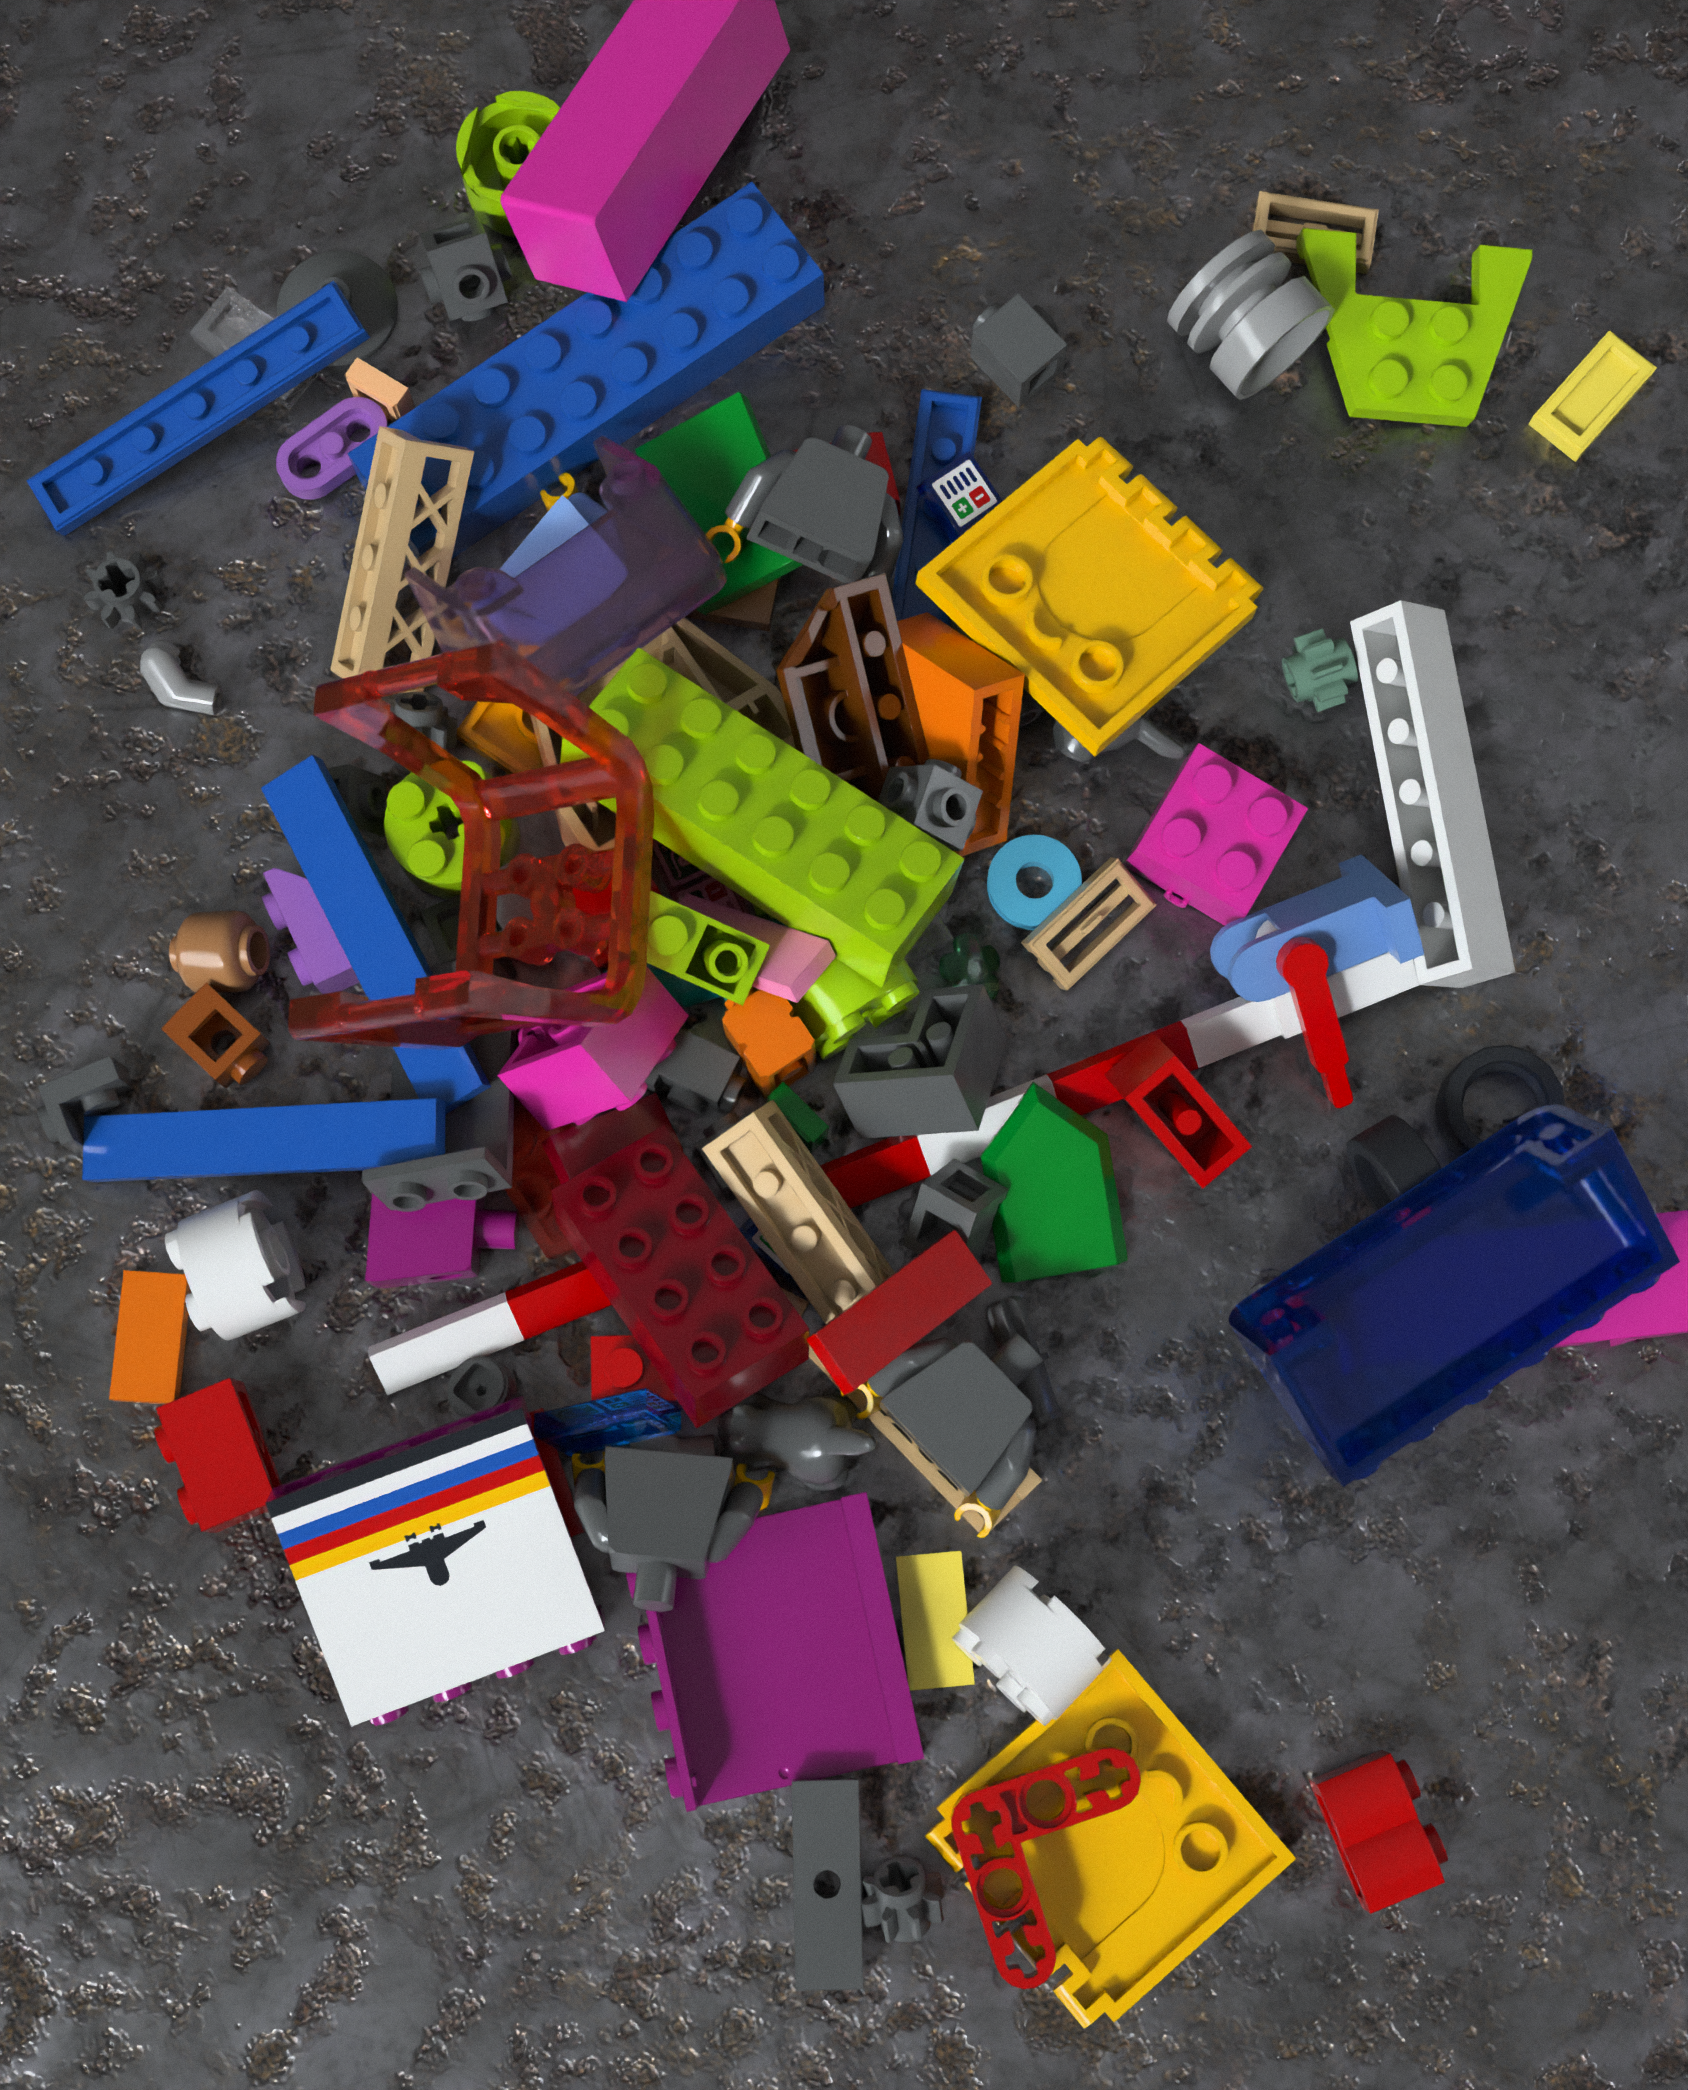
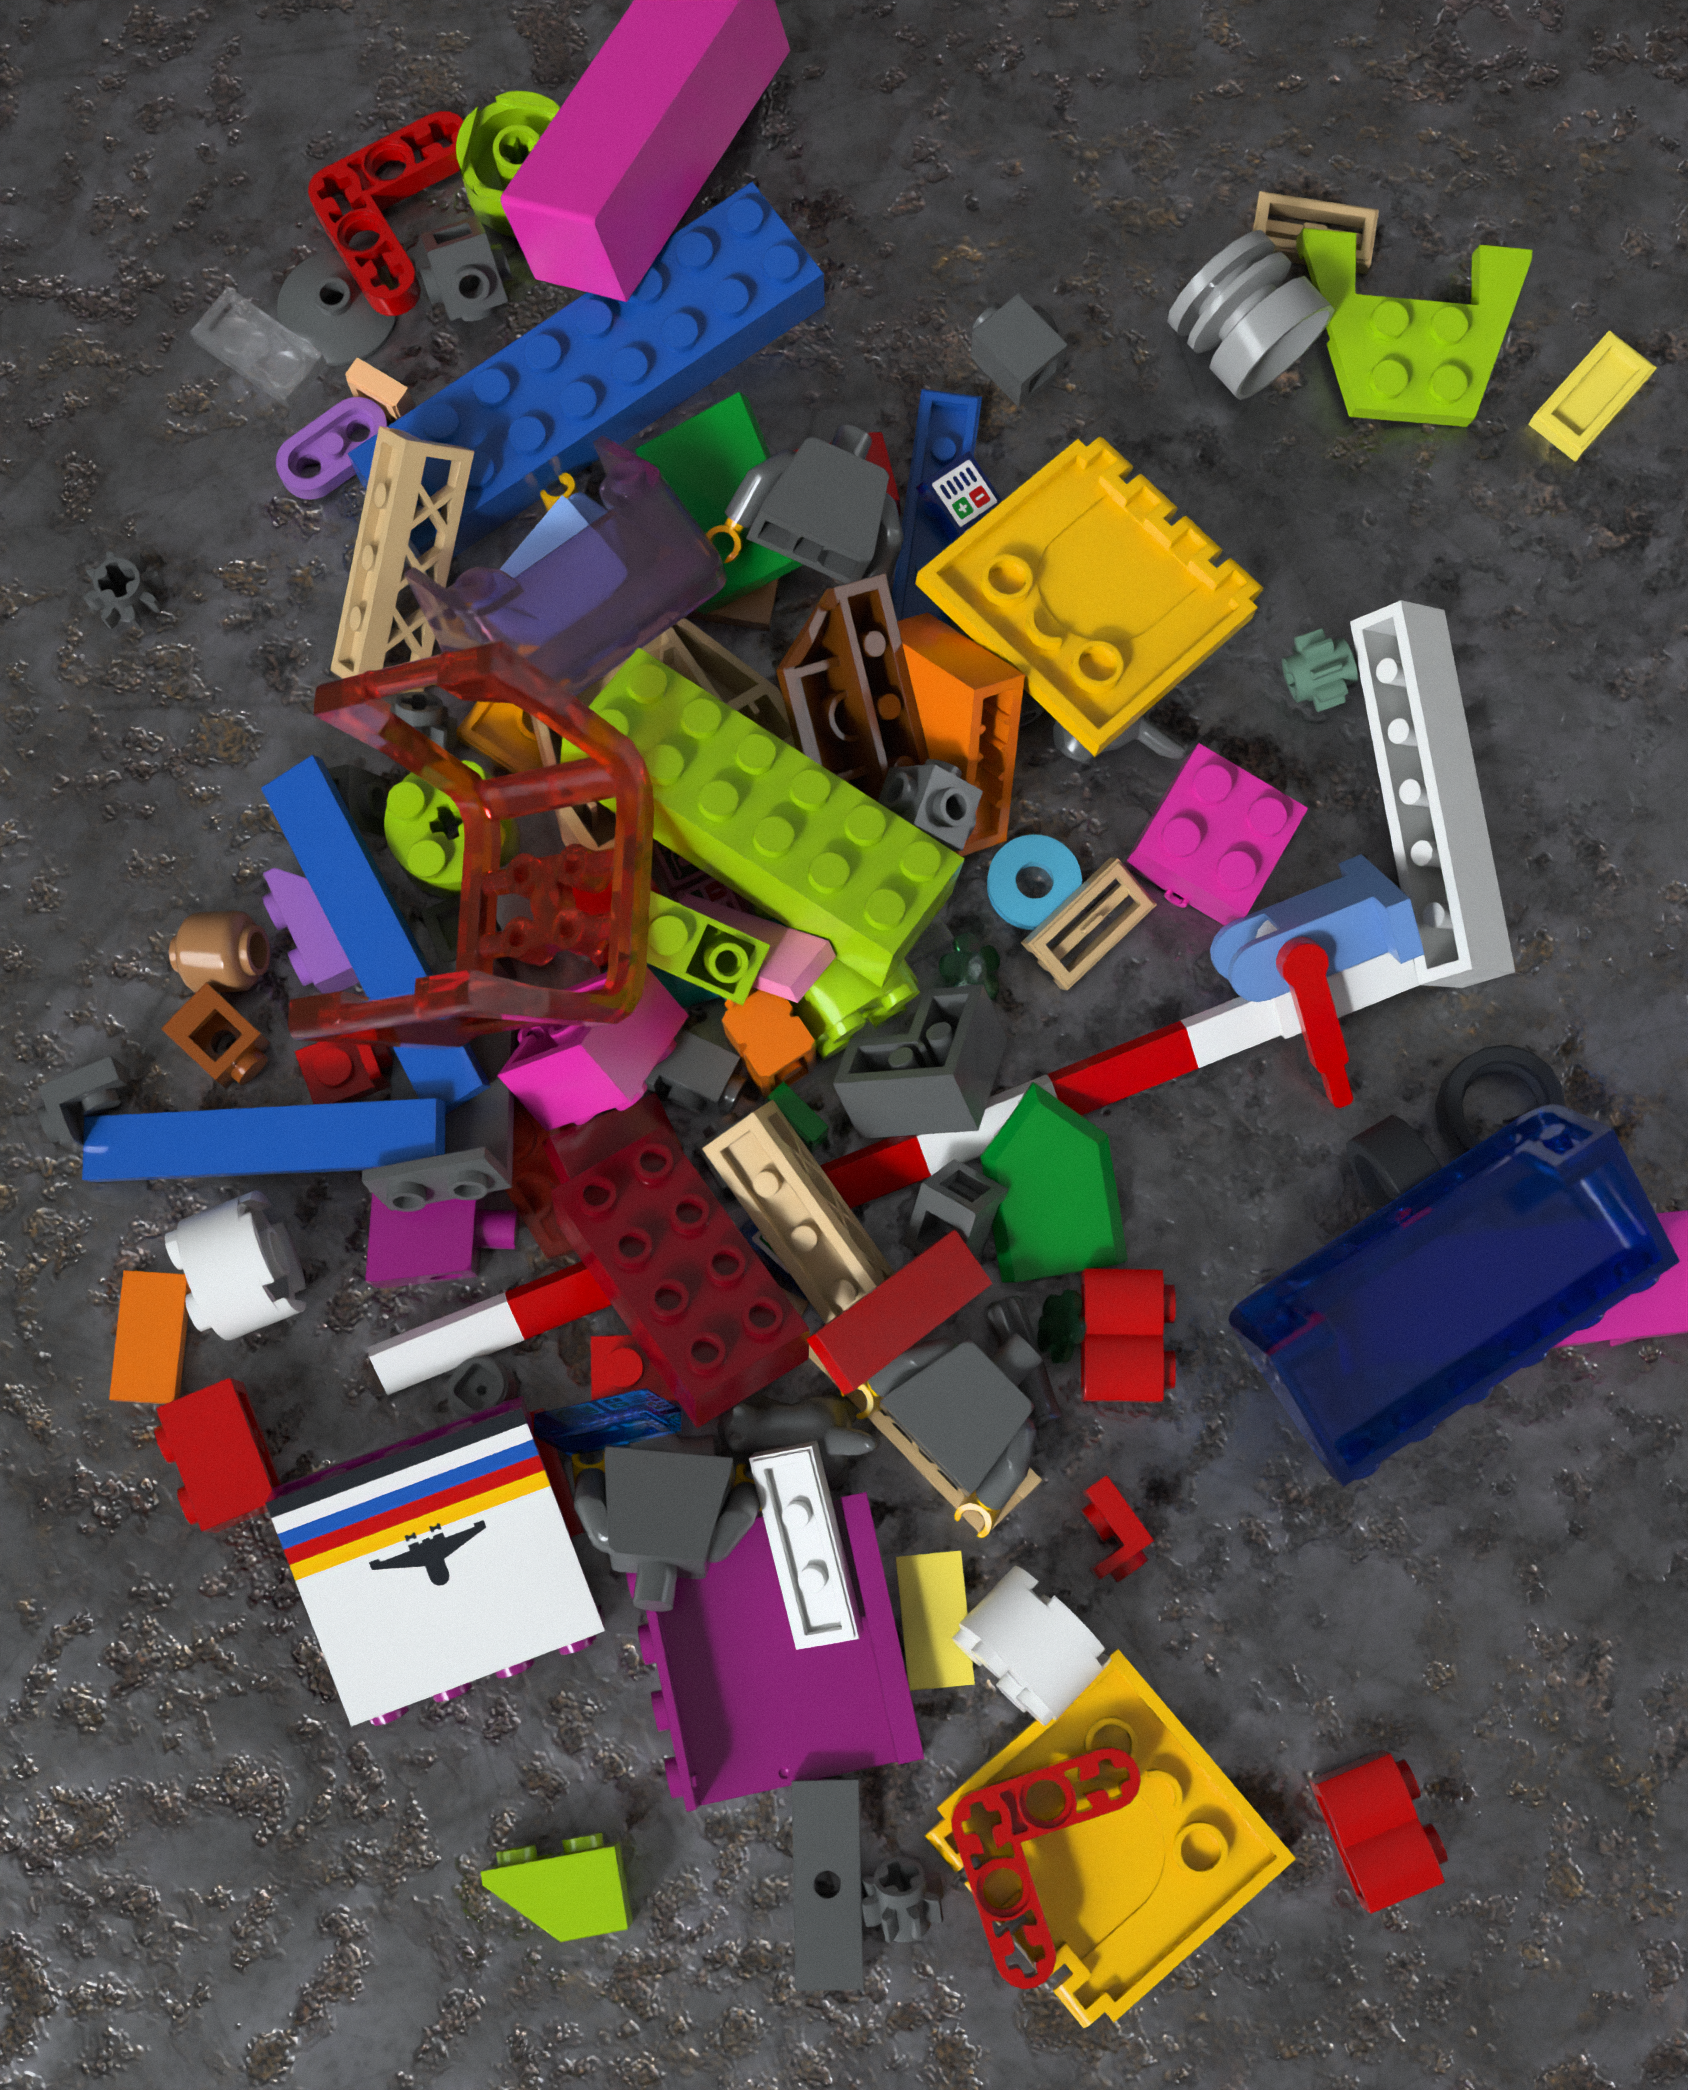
blue tile [26,281,371,536] -> none
light grey arm [140,640,222,716] -> none
red brick [1104,1033,1252,1189] -> none
none -> red bracket [294,1017,393,1104]
none -> red beam [308,111,464,316]
none -> lime slope [480,1832,633,1942]
none -> white tile [749,1441,864,1650]
none -> clear green plant [1037,1289,1086,1364]
none -> red brick [1080,1268,1176,1403]
none -> red bracket [1081,1475,1154,1583]

